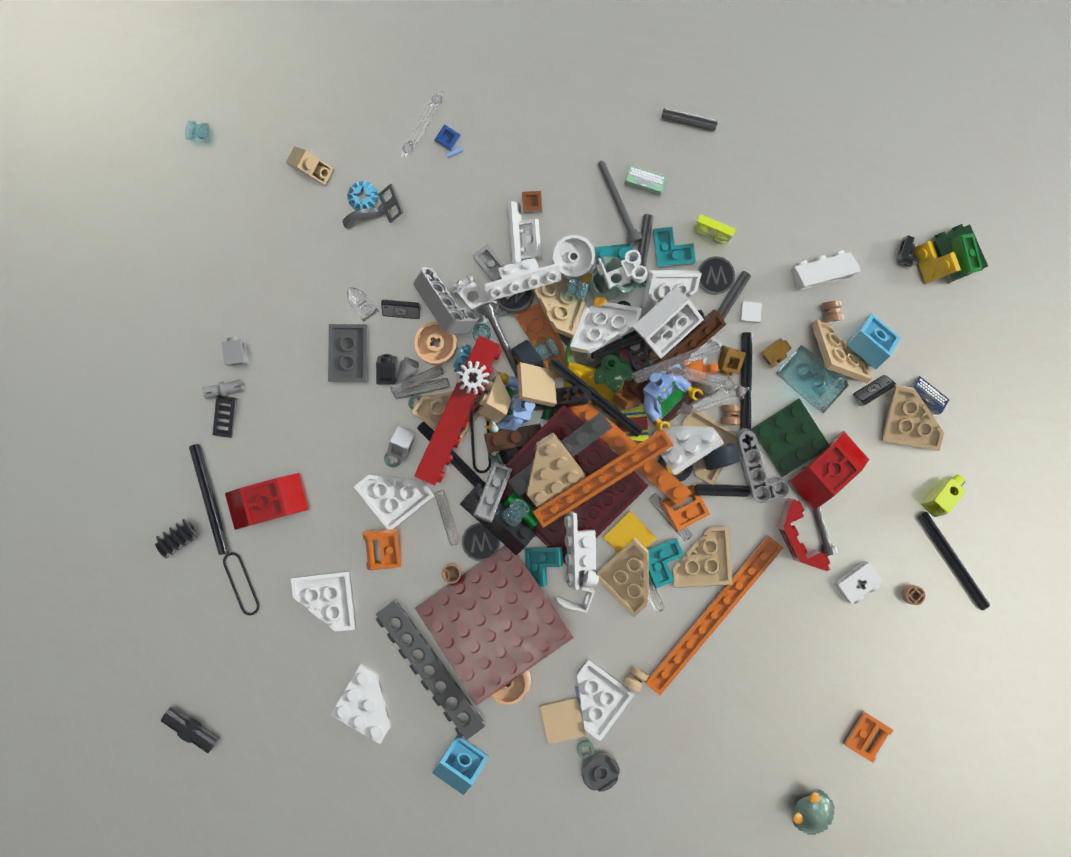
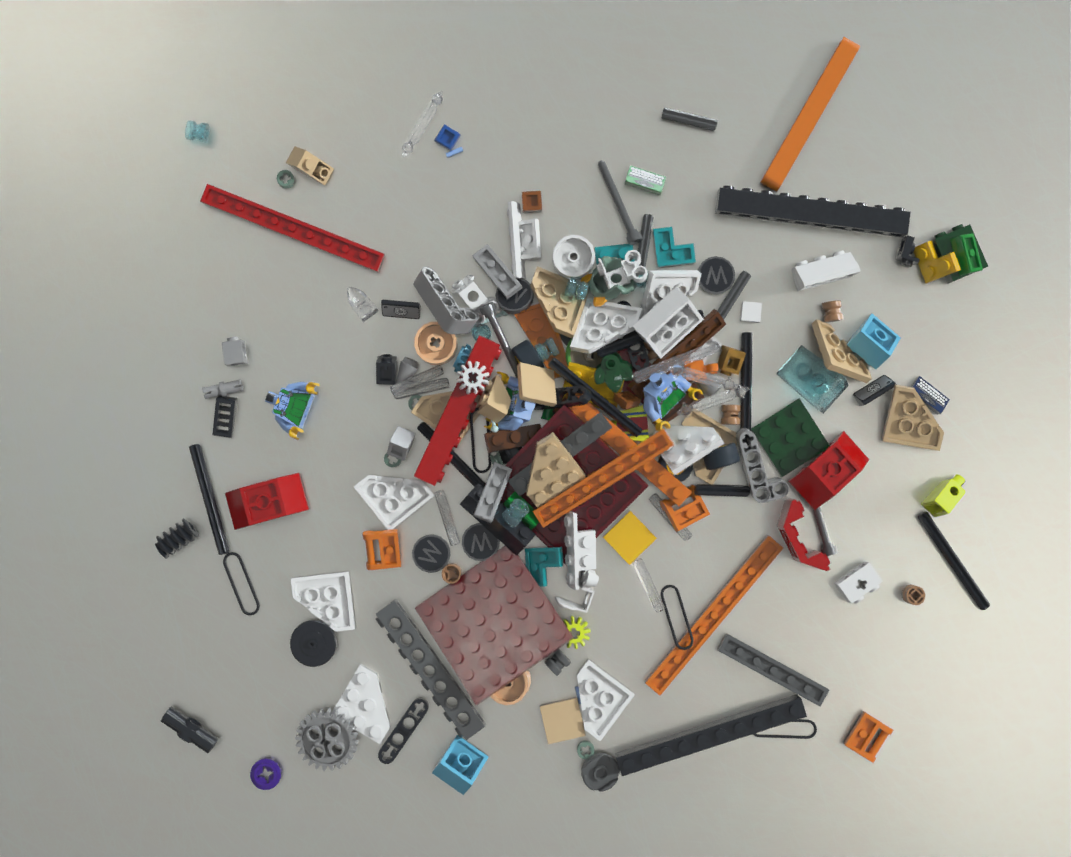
dark grey plate [328,324,368,382] -> none
dark grey piece [342,184,404,228] -> none
medium azure gear [347,181,378,210] -> none
white bracket [484,258,562,301] -> none
tan plate [596,537,649,617] -> none
tan wheel [623,666,649,692] -> none
teal plate [648,538,684,589] -> none
tan plate [673,527,733,588] -> none
neon yellow plate [693,214,736,243] -> none
pearl gold brick [759,338,792,368] -> none
sand green hair [793,790,835,835] -> none
none -> red plate [200,184,385,272]
none -> dark purple gear [250,759,281,790]
none -> torso [265,382,320,440]
none -> sand green bush [277,170,295,189]
none -> black wheel [290,620,337,667]
none -> light grey gear [295,708,359,771]
none -> black beam [378,697,429,764]
none -> black tile [412,534,451,573]
none -> dark grey wheel [544,649,571,676]
none -> neon yellow gear [563,616,591,649]
none -> black brick [615,694,807,776]
none -> black piece [660,585,694,650]
none -> black brick [715,185,911,238]
none -> dark grey plate [718,633,829,707]
none -> black piece [753,719,817,739]
none -> orange beam [760,37,860,192]

